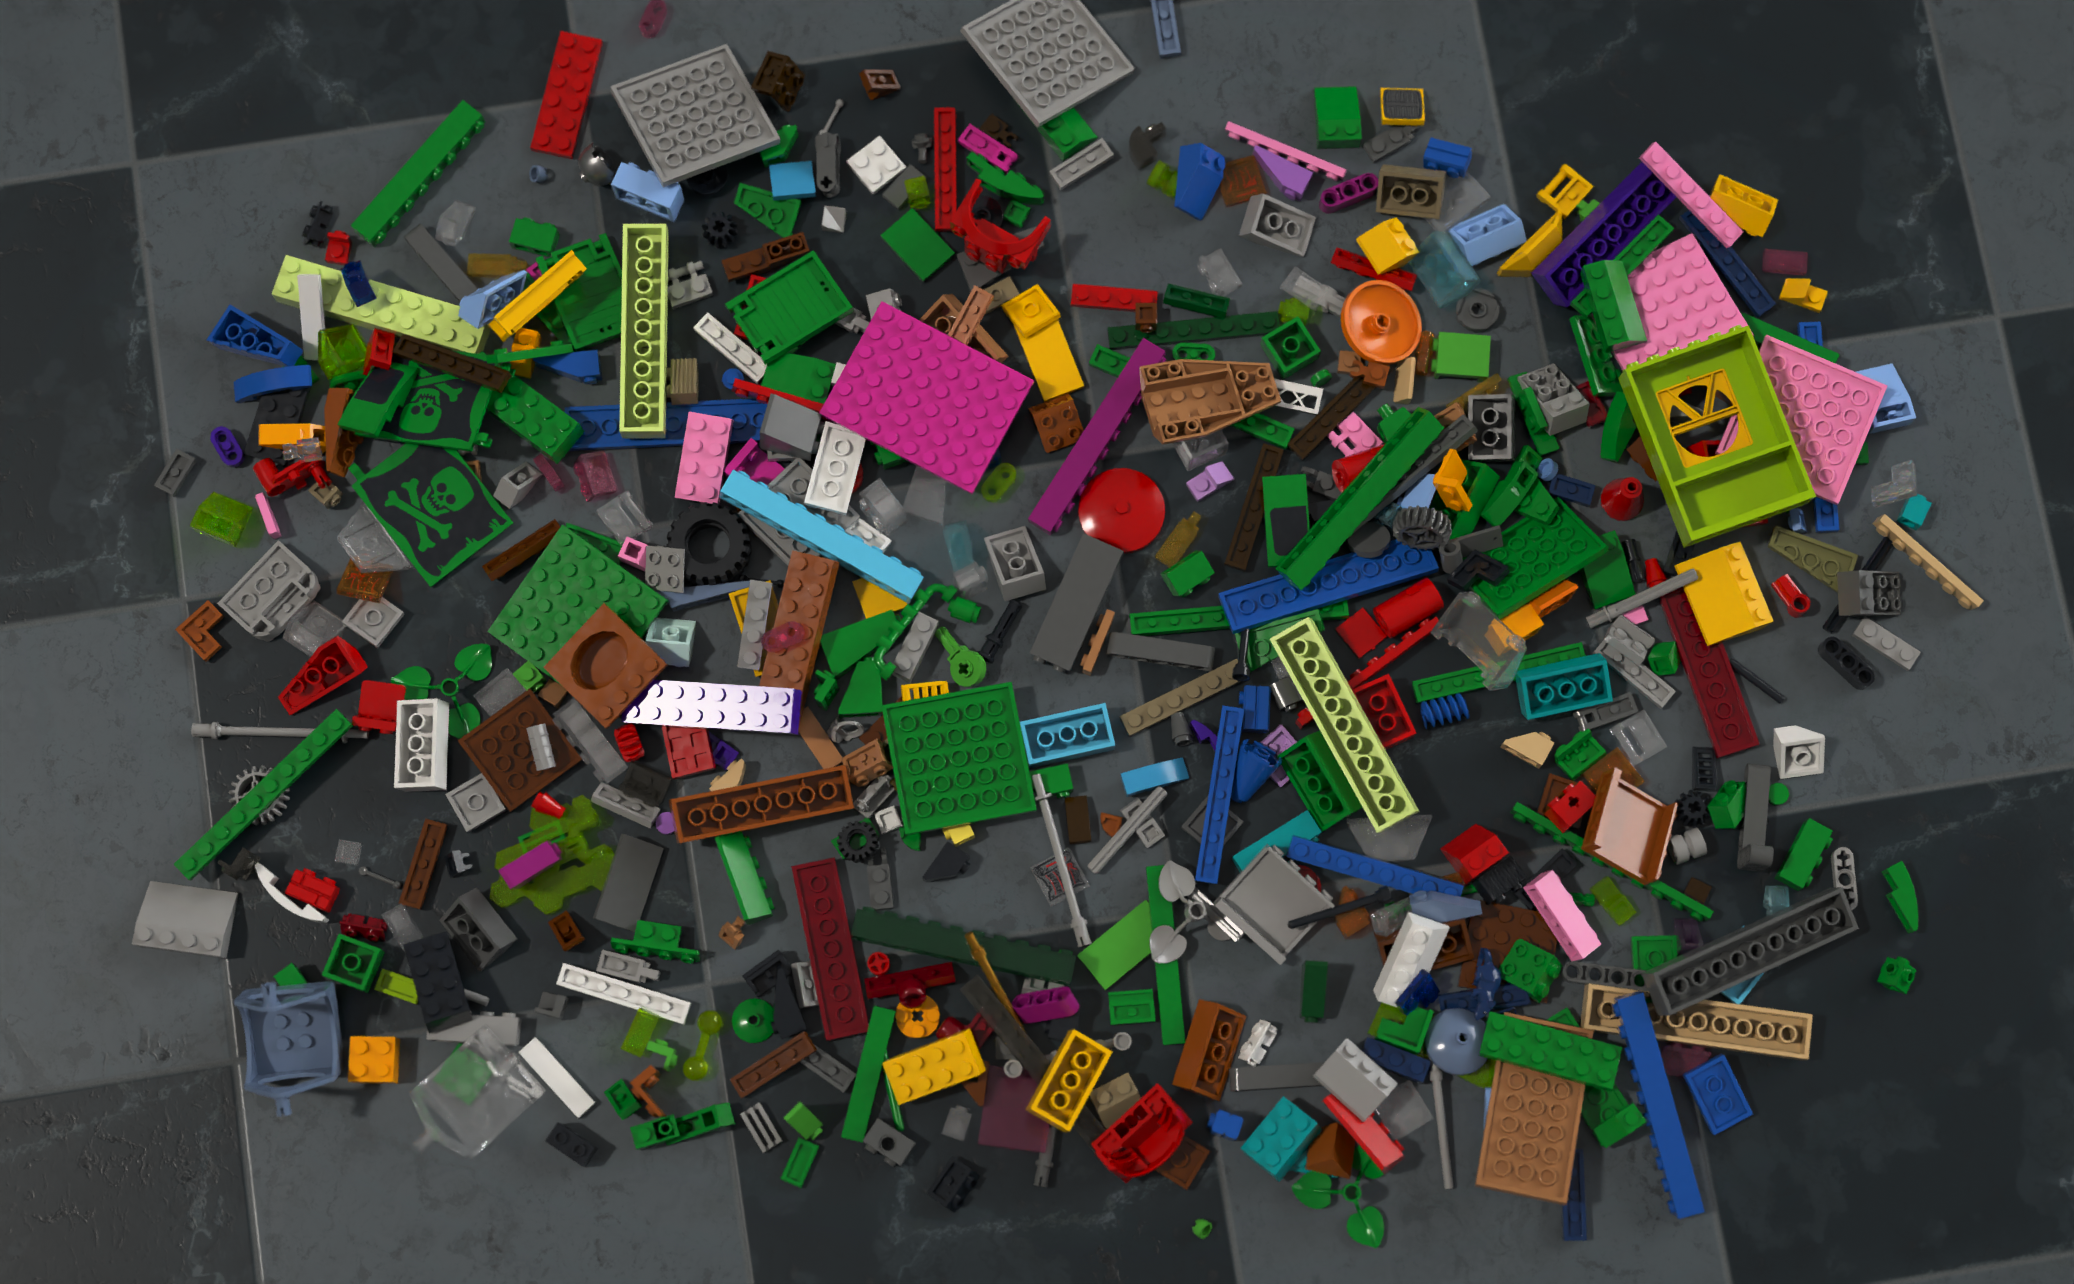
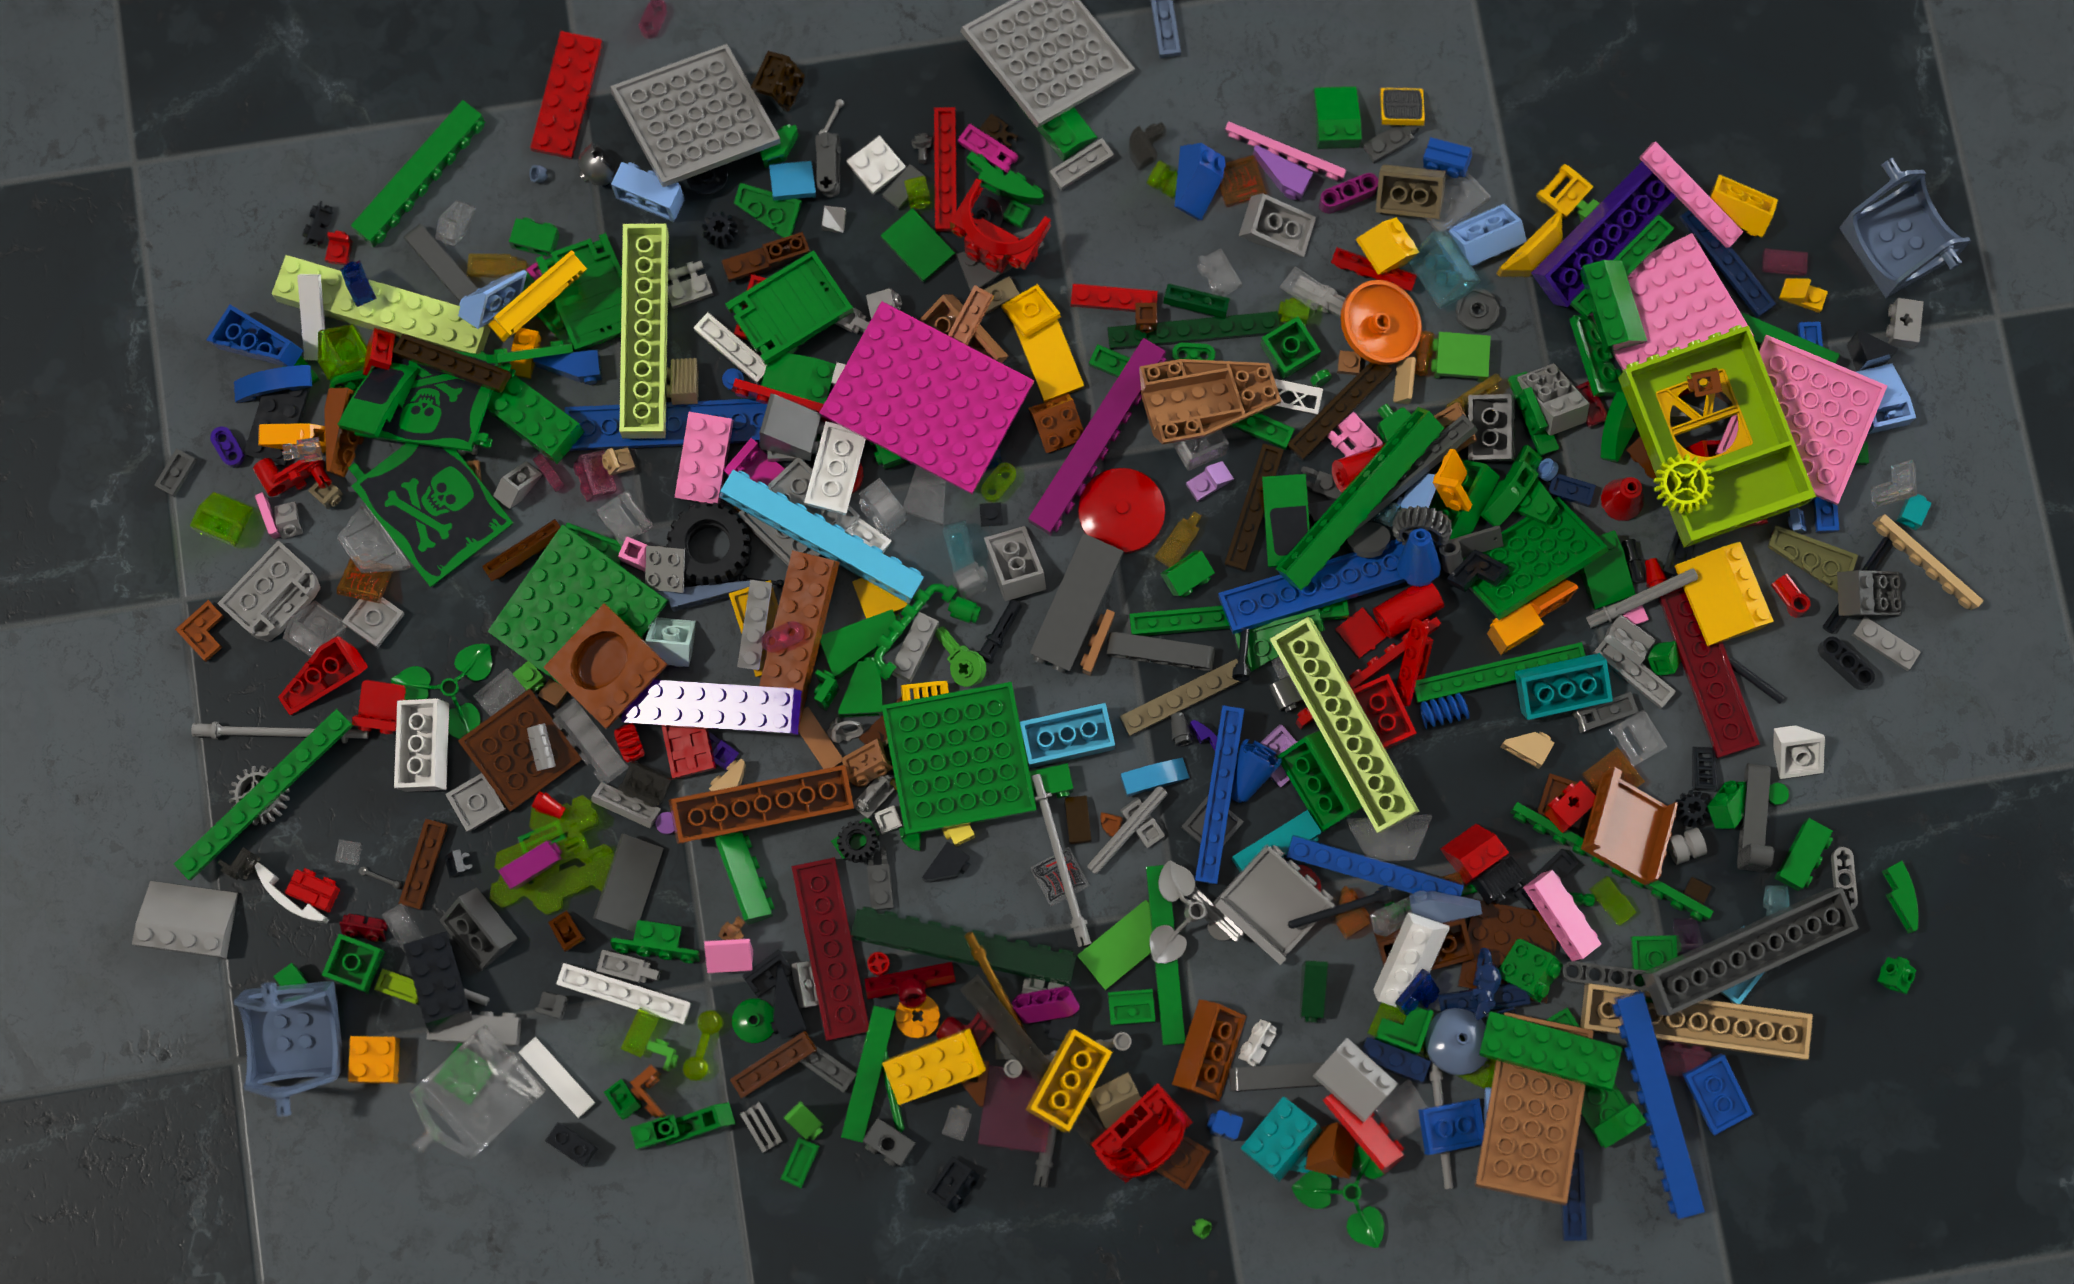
reddish brown slope [859,69,901,100] -> none
blue brick [1239,685,1271,733] -> none
dark orange plate [1349,360,1390,389] -> none
clear windscreen [1430,591,1527,691] -> none
green bracket [1555,728,1606,781] -> none
none -> light grey bracket [274,501,303,539]
none -> tan bracket [602,448,635,476]
none -> bright pink slope [704,939,753,973]
none -> black plate [980,502,1003,527]
none -> red bracket [1396,619,1434,706]
none -> blue cone [1397,528,1441,587]
none -> blue plate [1418,1099,1484,1155]
none -> neon yellow gear [1653,454,1715,514]
none -> dark orange brick [1687,368,1722,397]
none -> sand blue piece [1840,158,1971,298]
none -> black slope [1847,329,1898,372]
none -> light grey brick [1886,298,1924,349]

